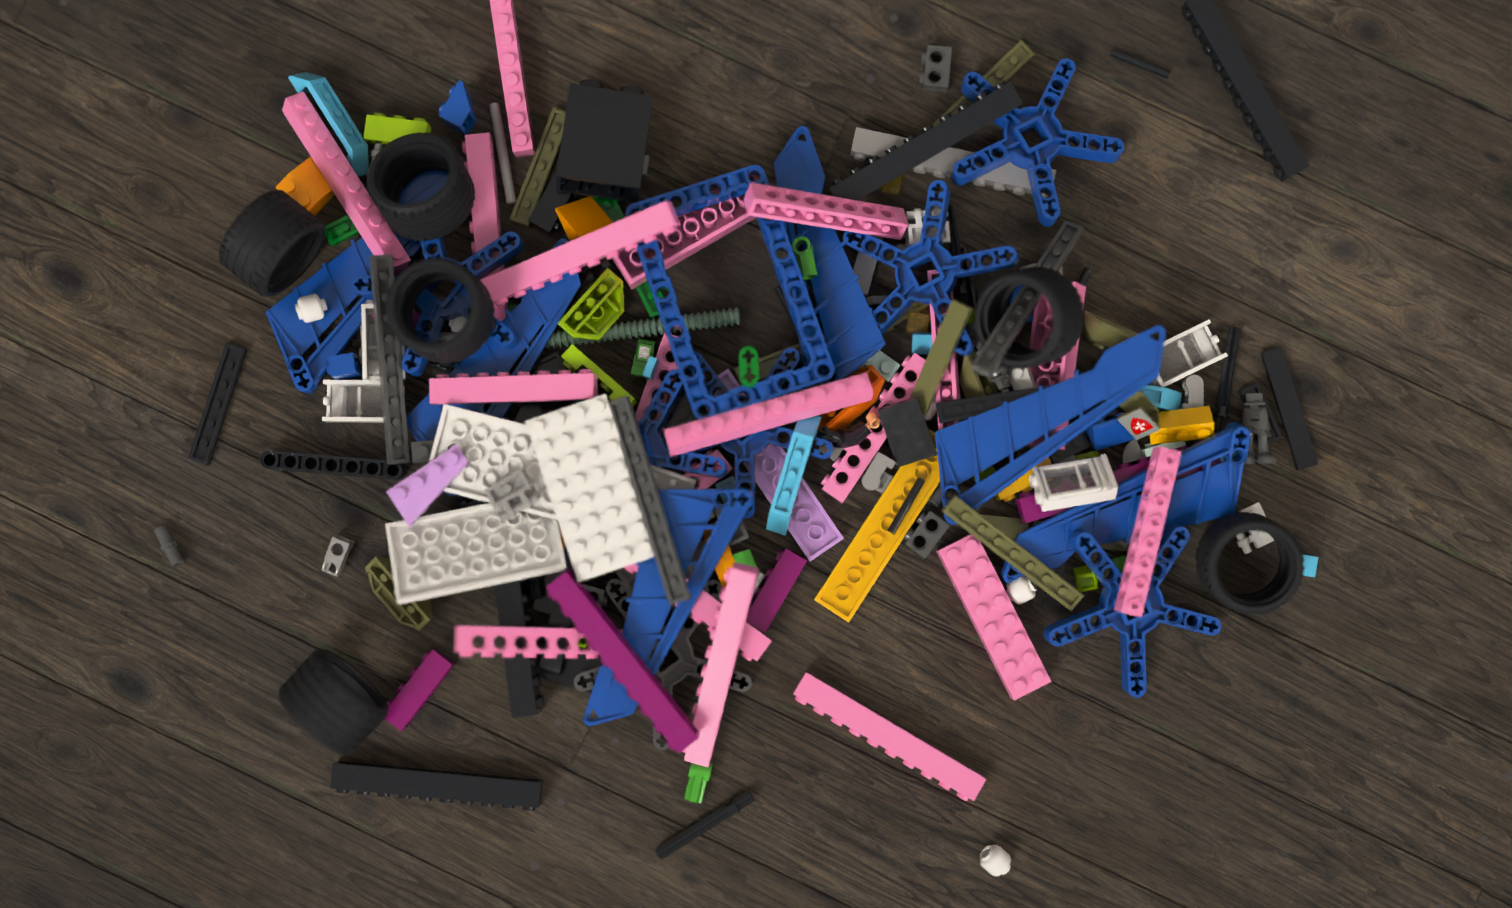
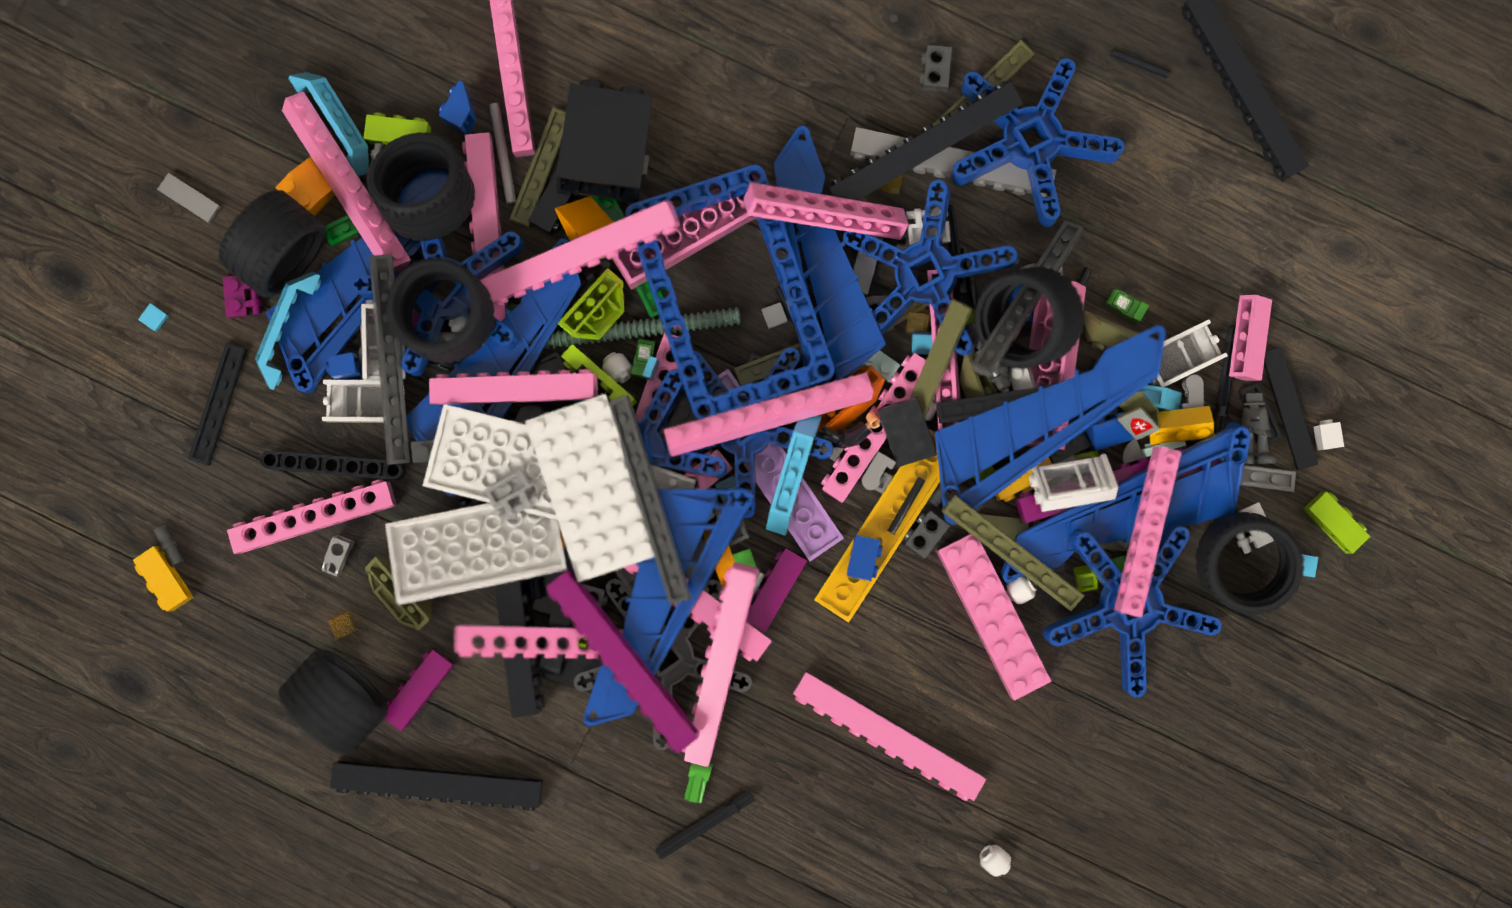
white head [295,293,327,323] -> none
lavender wing [386,445,469,527] -> none
green beam [739,346,759,388] -> none
bright green piece [792,236,818,280] -> none
none -> yellow brick [133,546,194,612]
none -> medium azure tile [138,303,169,332]
none -> light grey tile [157,173,221,223]
none -> magenta plate [223,276,263,318]
none -> bright pink brick [227,479,397,554]
none -> medium azure slope [255,272,321,390]
none -> clear yellow tile [328,612,357,640]
none -> white head [602,352,632,383]
none -> light grey tile [761,302,788,329]
none -> blue brick [846,535,883,581]
none -> bright green leg [1105,289,1149,324]
none -> bright pink brick [1229,295,1272,381]
none -> light grey tile [1240,465,1296,492]
none -> lime brick [1303,492,1371,554]
none -> white brick [1313,419,1344,451]

